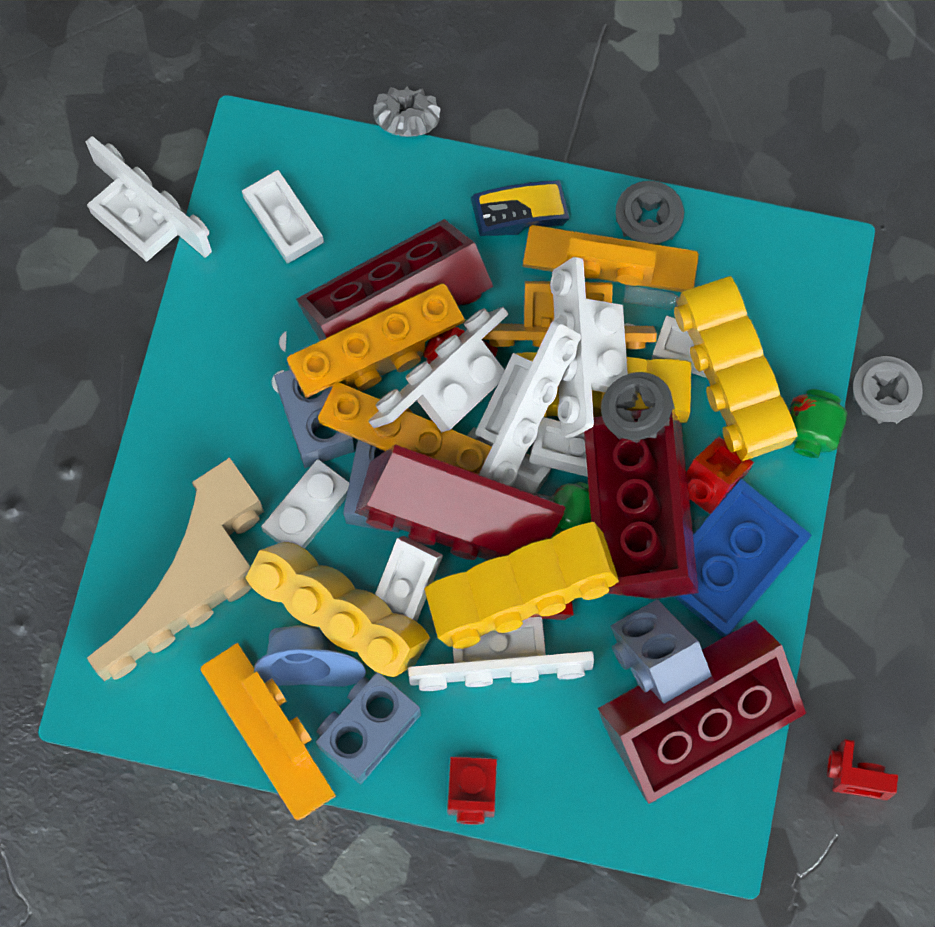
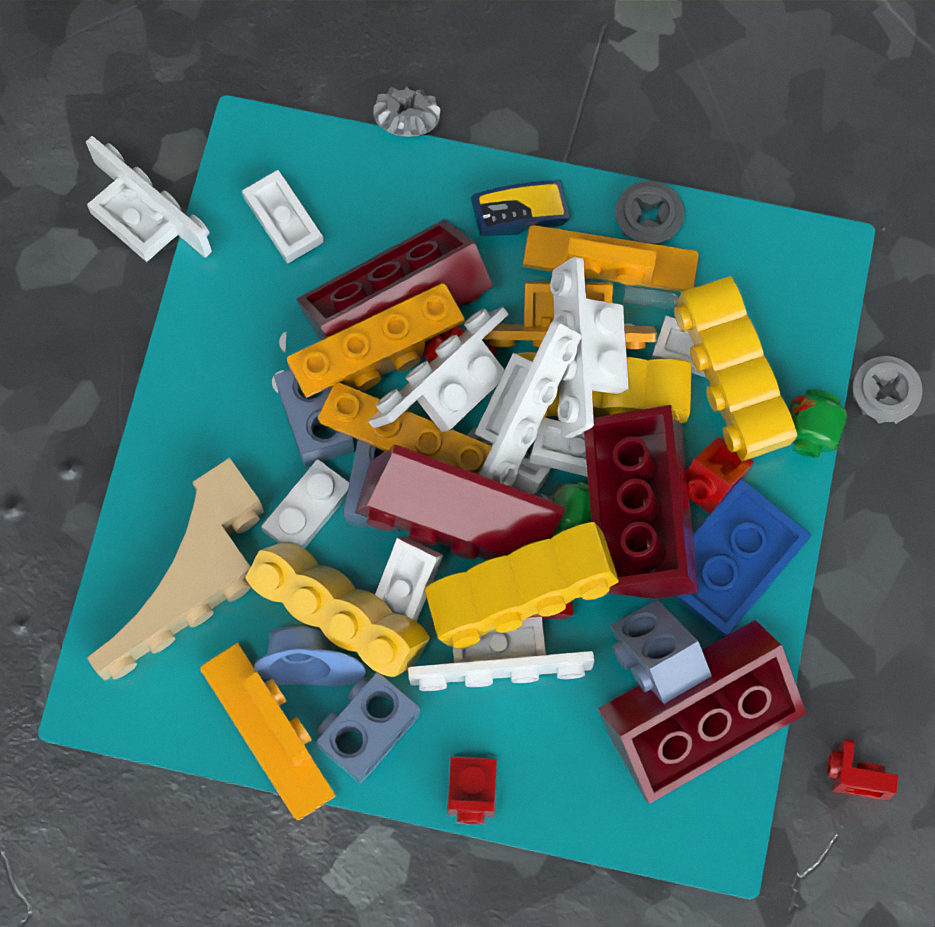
dark grey gear [601,372,675,443] -> none

